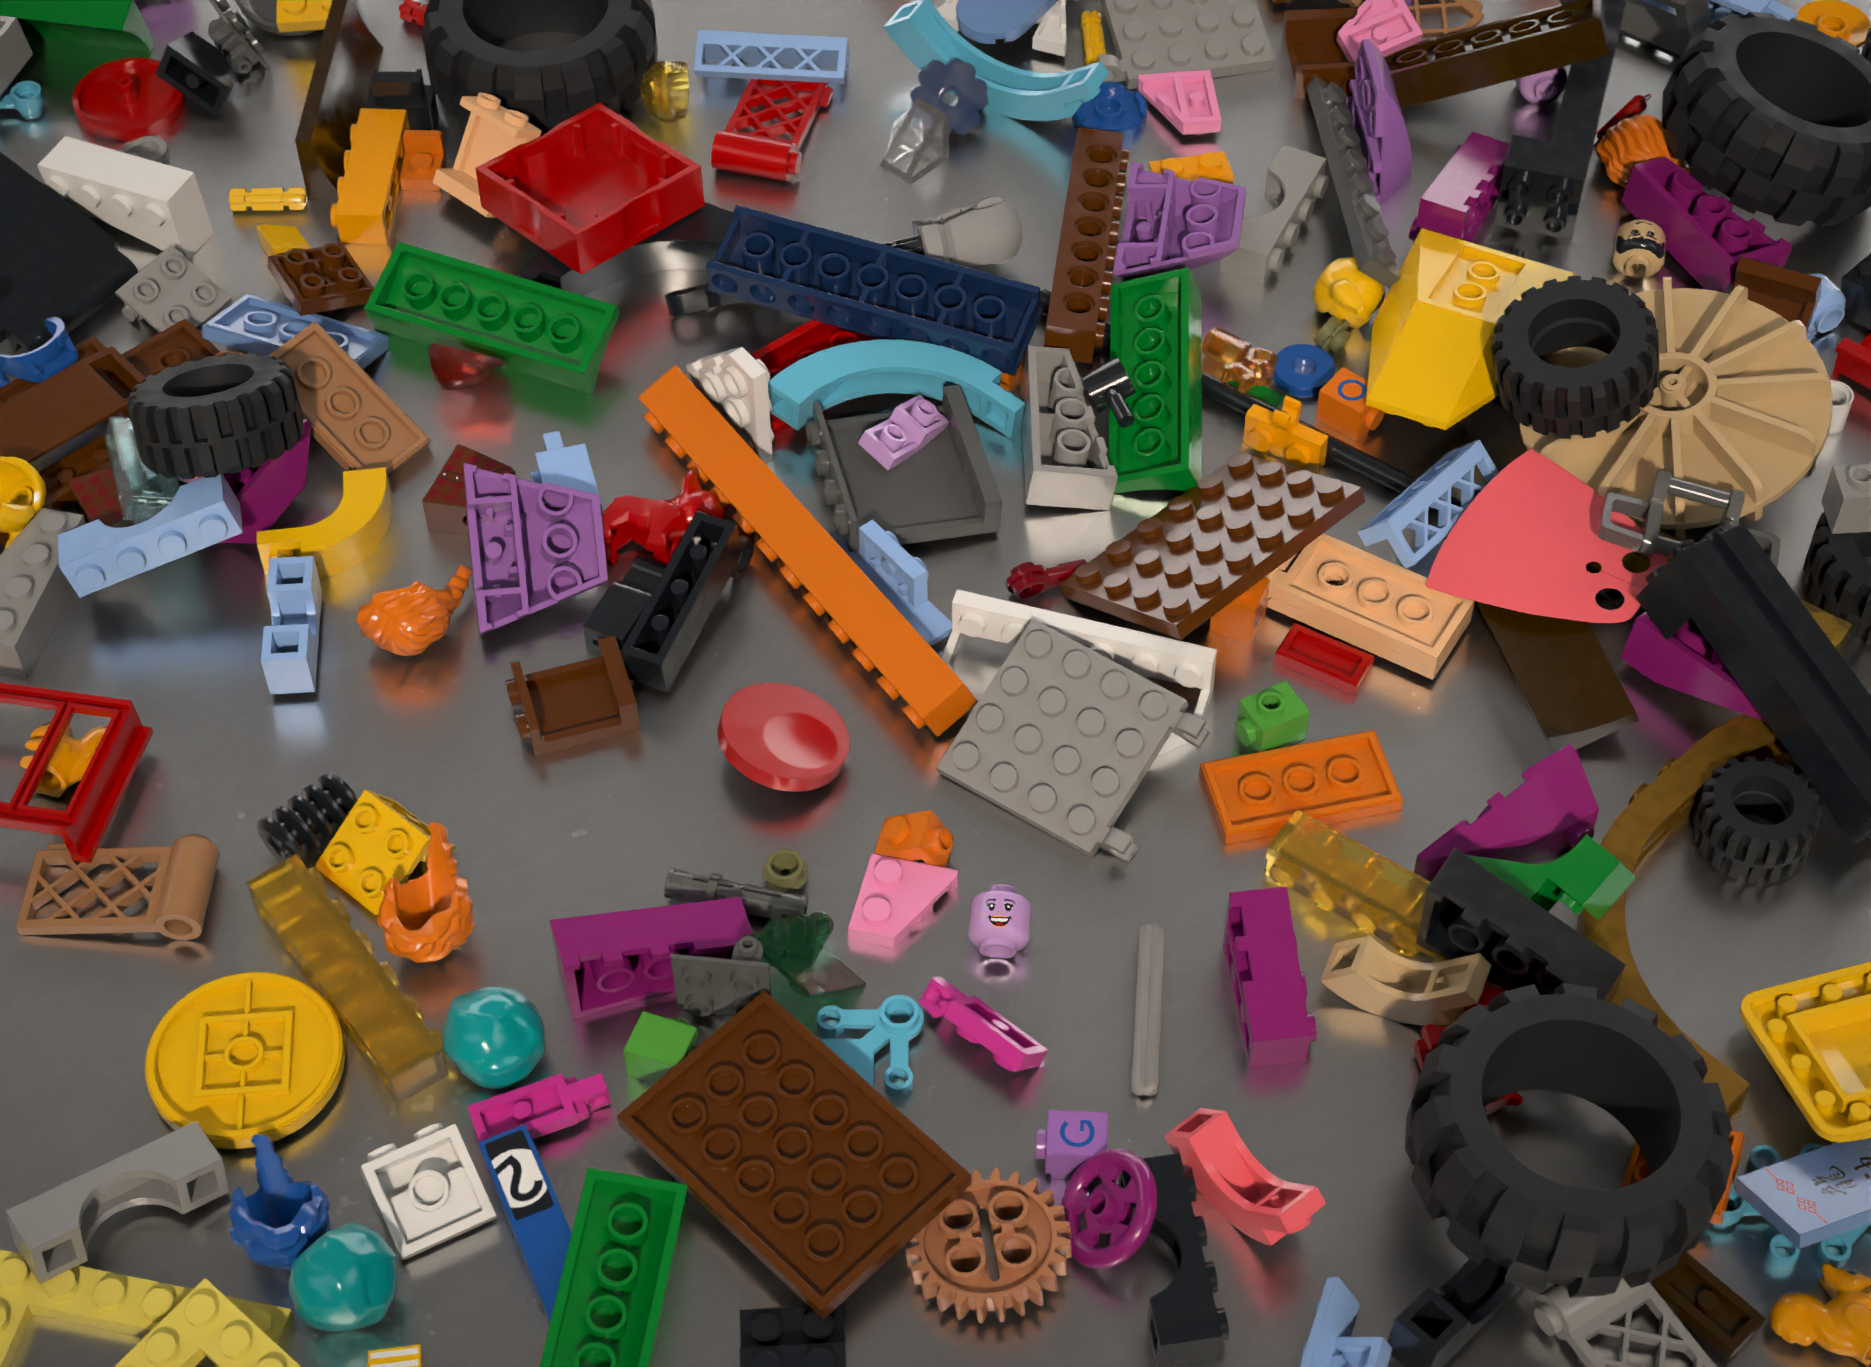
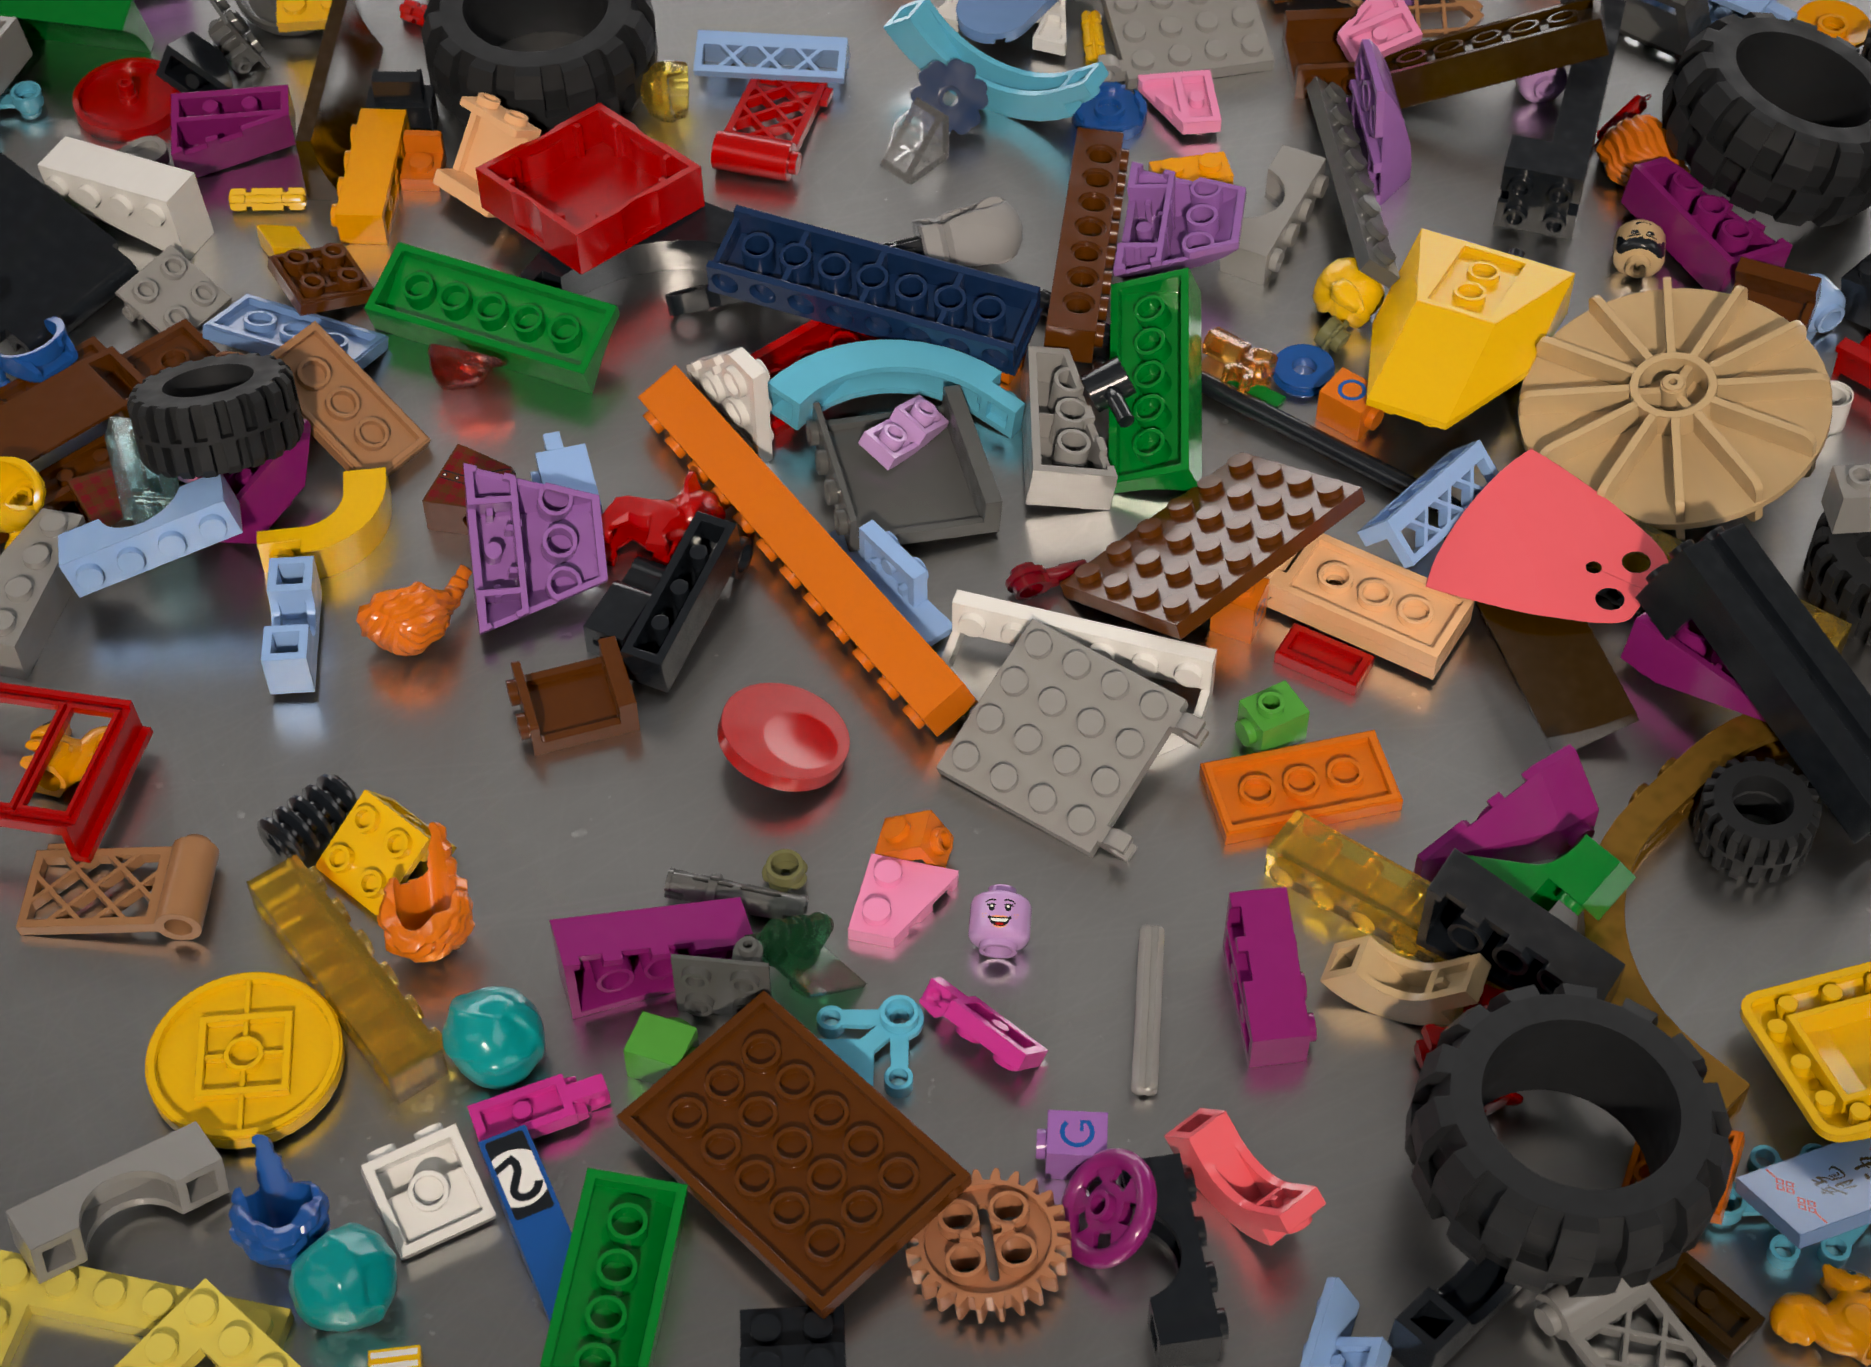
light orange plate [1243,395,1329,474] -> none
magenta wedge [1409,132,1510,243] -> none
black tyre [1491,276,1660,439] -> none
dark grey bar [1597,469,1781,568] -> none
none -> magenta wedge [171,84,296,179]

